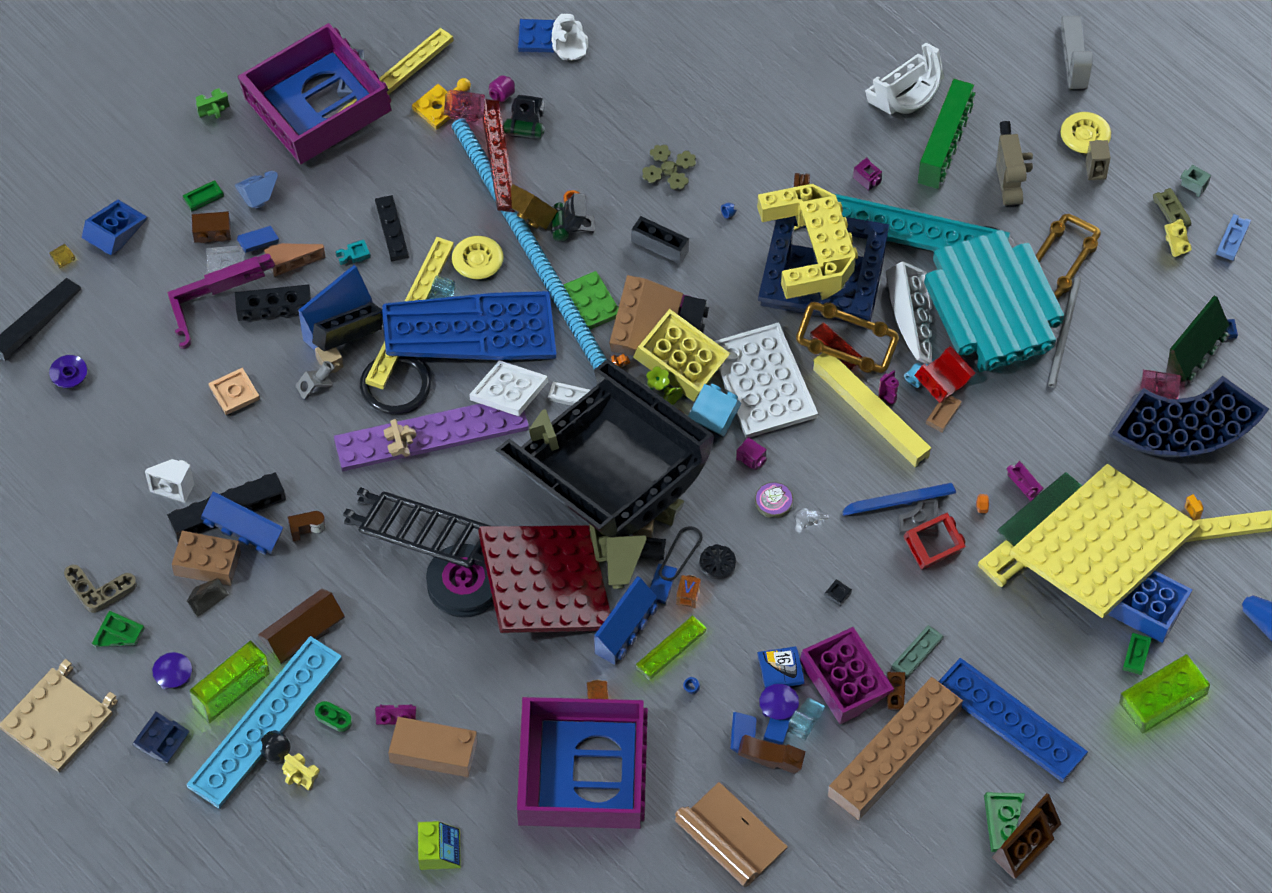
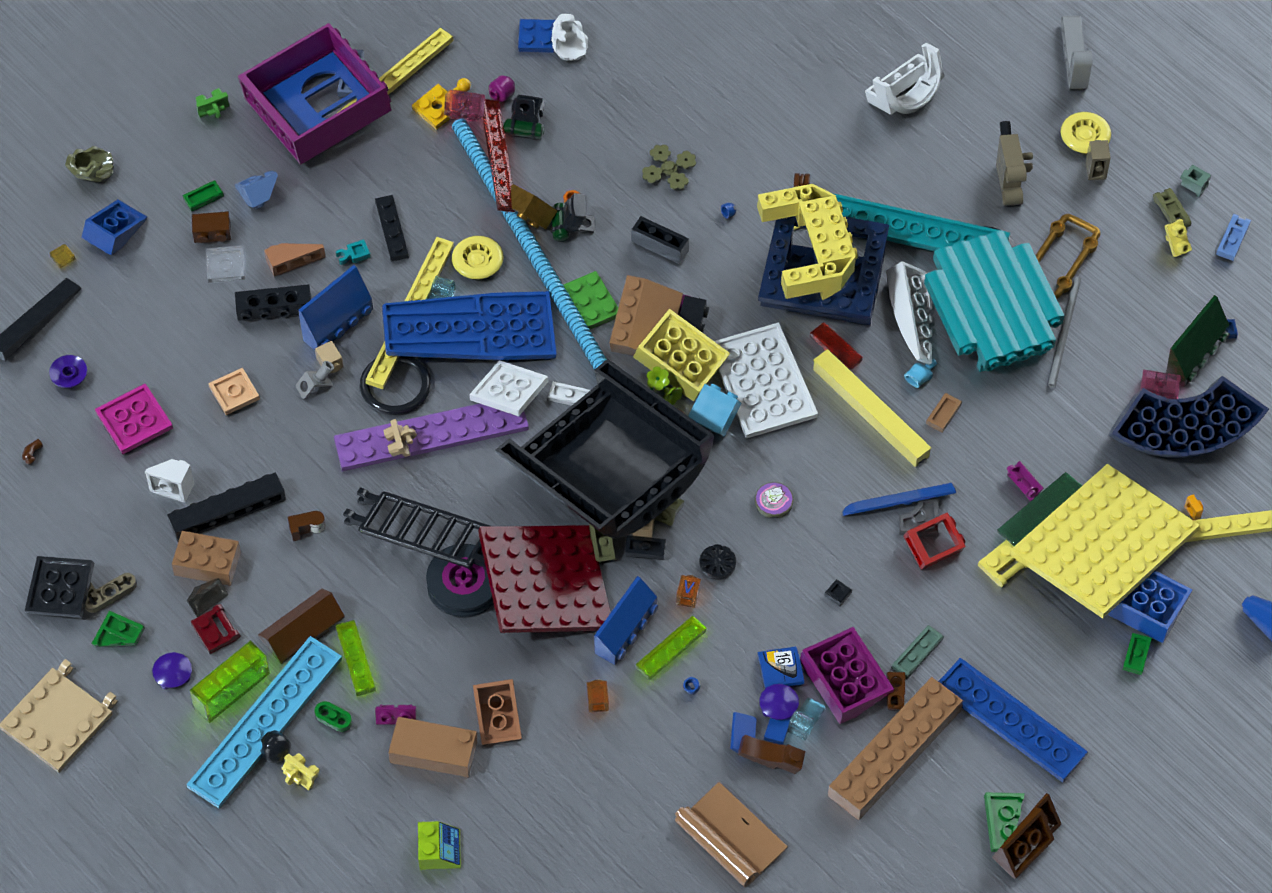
dark blue slope [132,711,190,764] -> none
magenta hinge [167,254,275,349] -> none
blue slope [201,491,283,555] -> none
blue tile [237,226,279,253] -> none
black brick [312,302,383,352] -> none
door [517,697,648,829] -> none
olive slope [529,409,559,451] -> none
olive slope [606,535,646,589] -> none
orange plate [611,354,631,369] -> none
blue tile [650,563,677,605] -> none
black piece [659,526,703,581] -> none
magenta window [736,437,767,470] -> none
clear piece [795,508,829,529] -> none
pearl gold bar [796,302,899,373] -> none
magenta window [853,157,882,191] -> none
magenta hinge [878,370,899,404] -> none
red panel [914,346,976,403] -> none
green brick [918,78,976,189] -> none
orange tile [976,494,989,513] -> none
clear neon green brick [1119,654,1210,734] -> none
none -> reddish brown arm [22,439,43,465]
none -> black plate [25,556,95,618]
none -> olive hair [65,146,114,182]
none -> dark pink plate [95,383,173,455]
none -> dark red plate [191,604,241,654]
none -> clear neon green plate [335,620,376,696]
none -> nougat slope [473,679,522,745]

